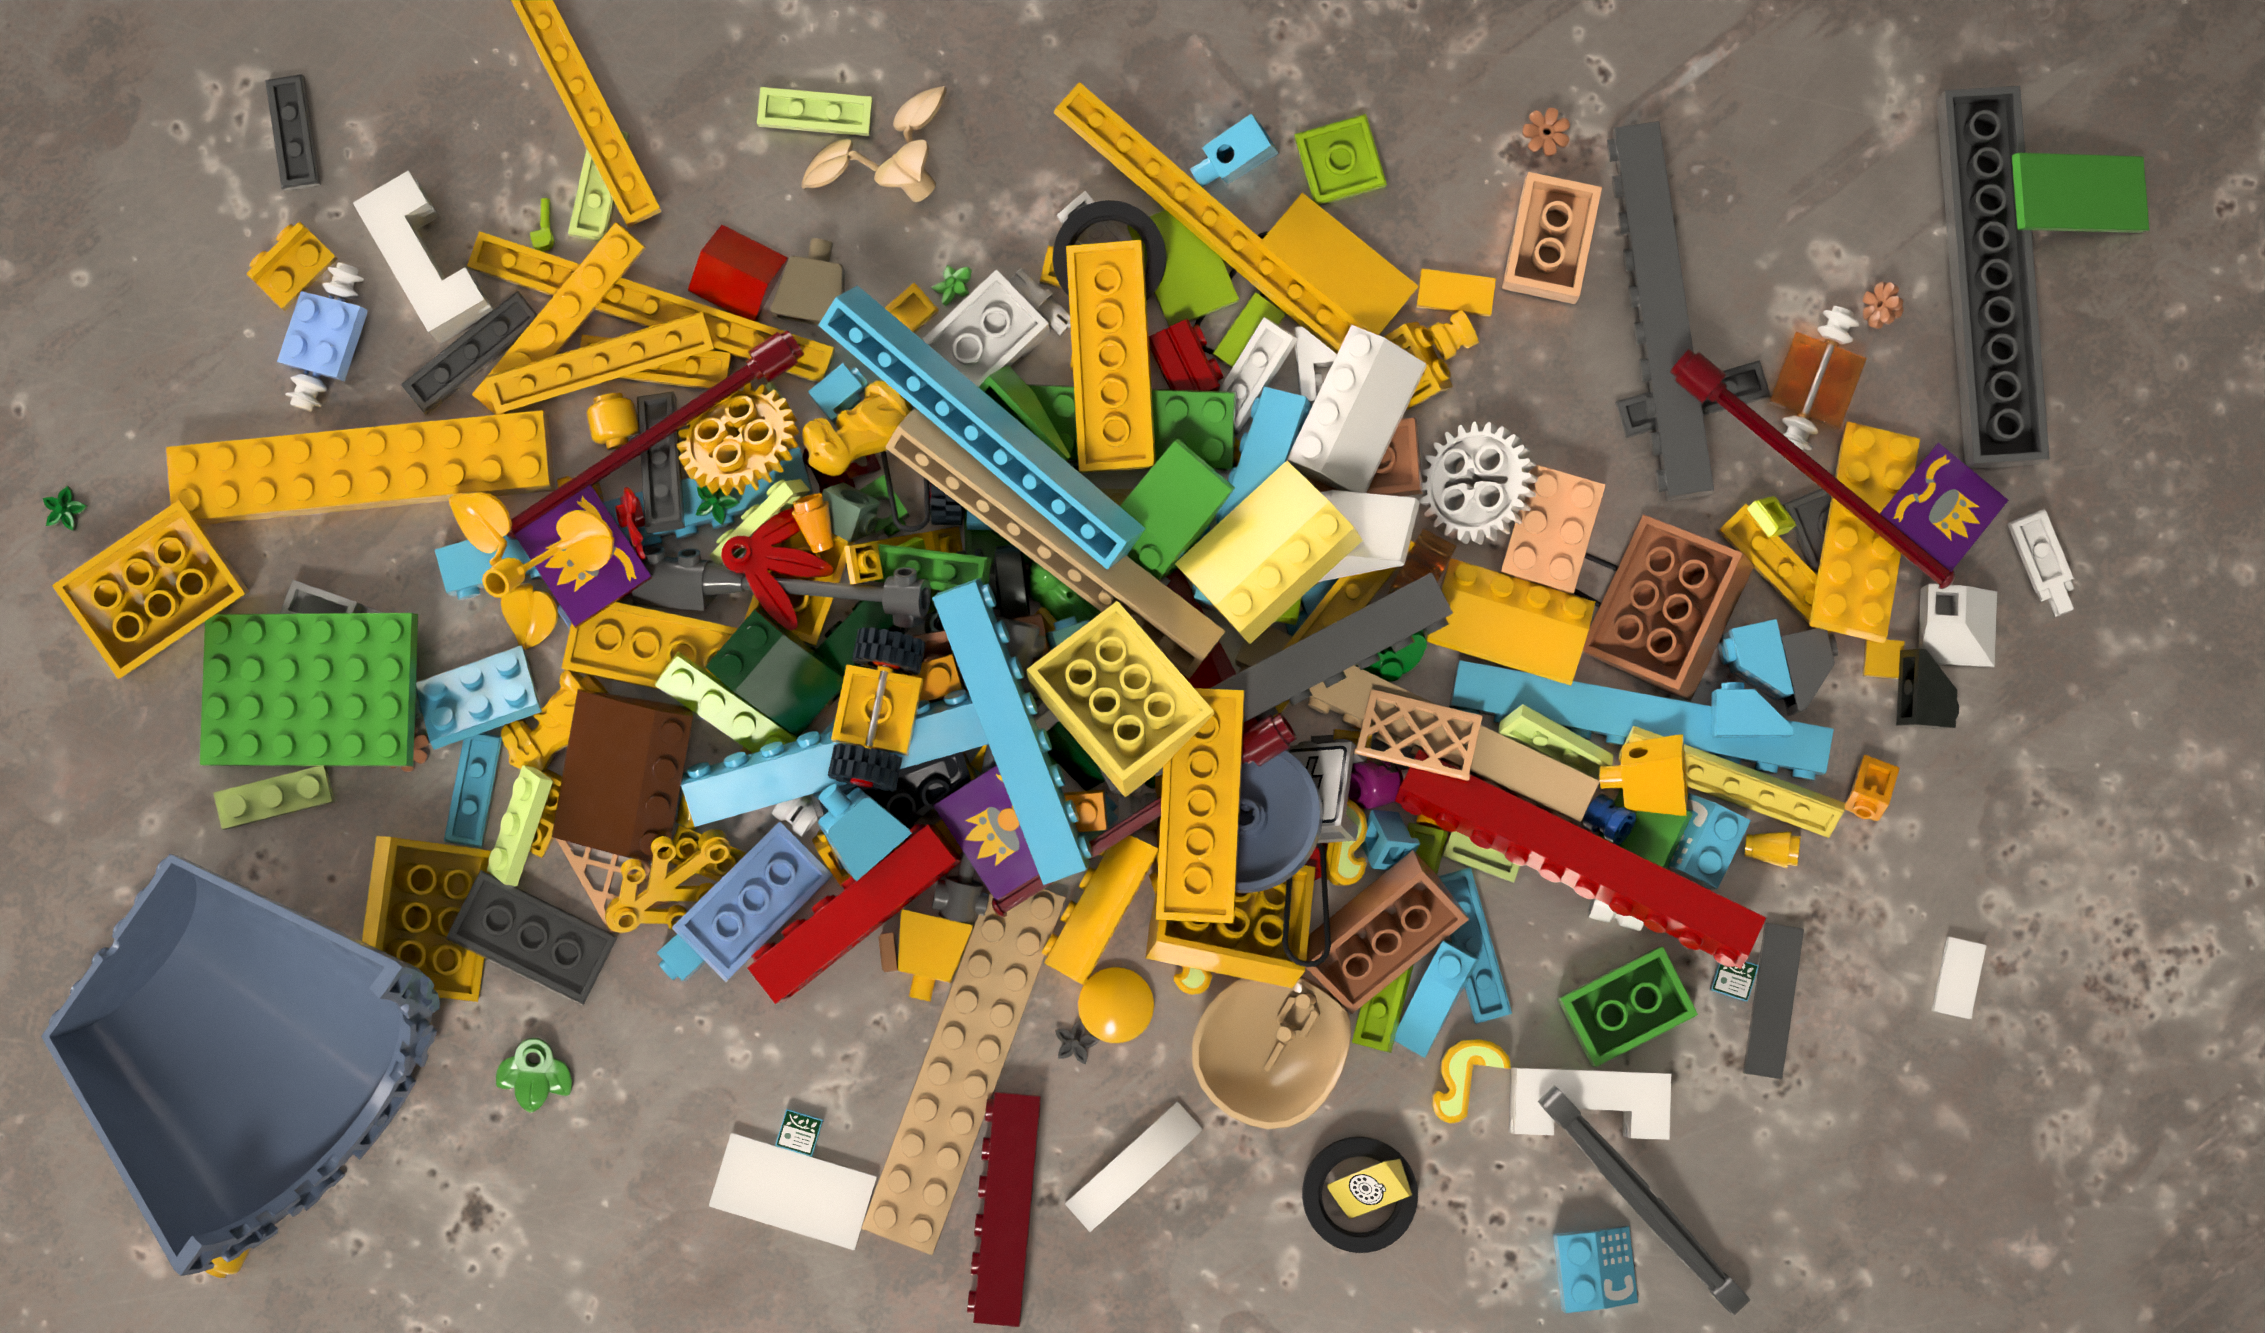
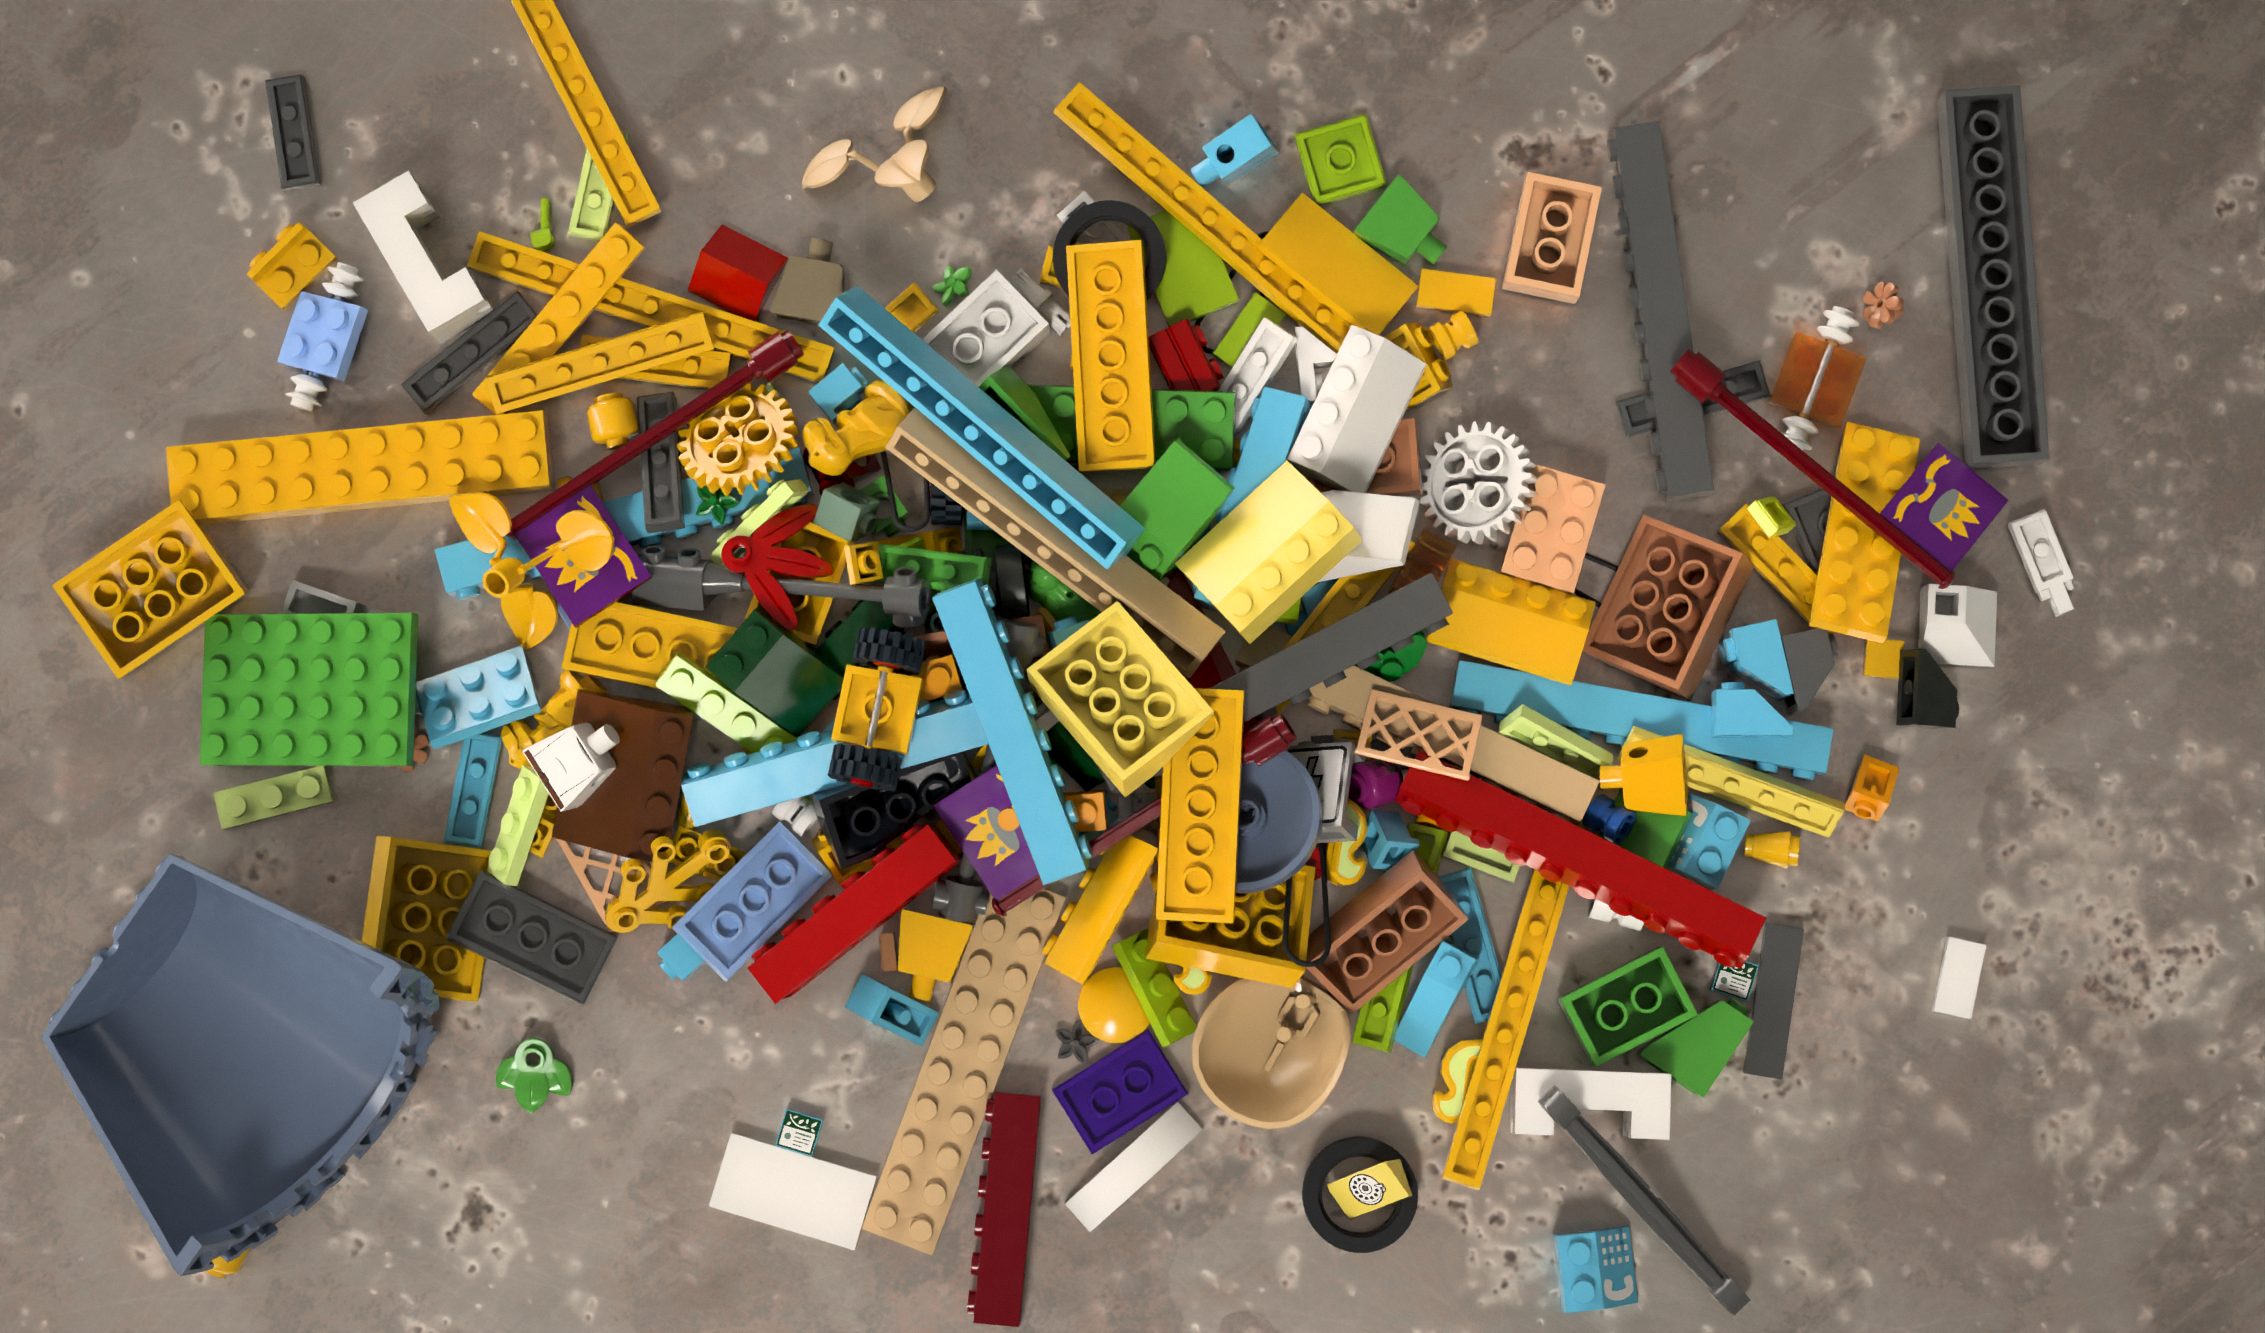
green plant [43,486,88,531] -> none
red plate [615,487,645,559] -> none
yellowish green plate [757,87,873,136] -> none
light orange cone [792,493,834,553] -> none
medium azure torso [818,784,912,881] -> none
nougat plant [1522,108,1570,156] -> none
bright green tile [2012,153,2149,233] -> none
none -> white torso [522,722,620,812]
none -> medium azure slope [845,973,939,1047]
none -> dark purple tile [1052,1029,1189,1154]
none -> lime plate [1112,928,1197,1048]
none -> bright green torso [1354,174,1447,265]
none -> yellow plate [1441,825,1586,1190]
none -> bright green slope [1635,998,1754,1098]

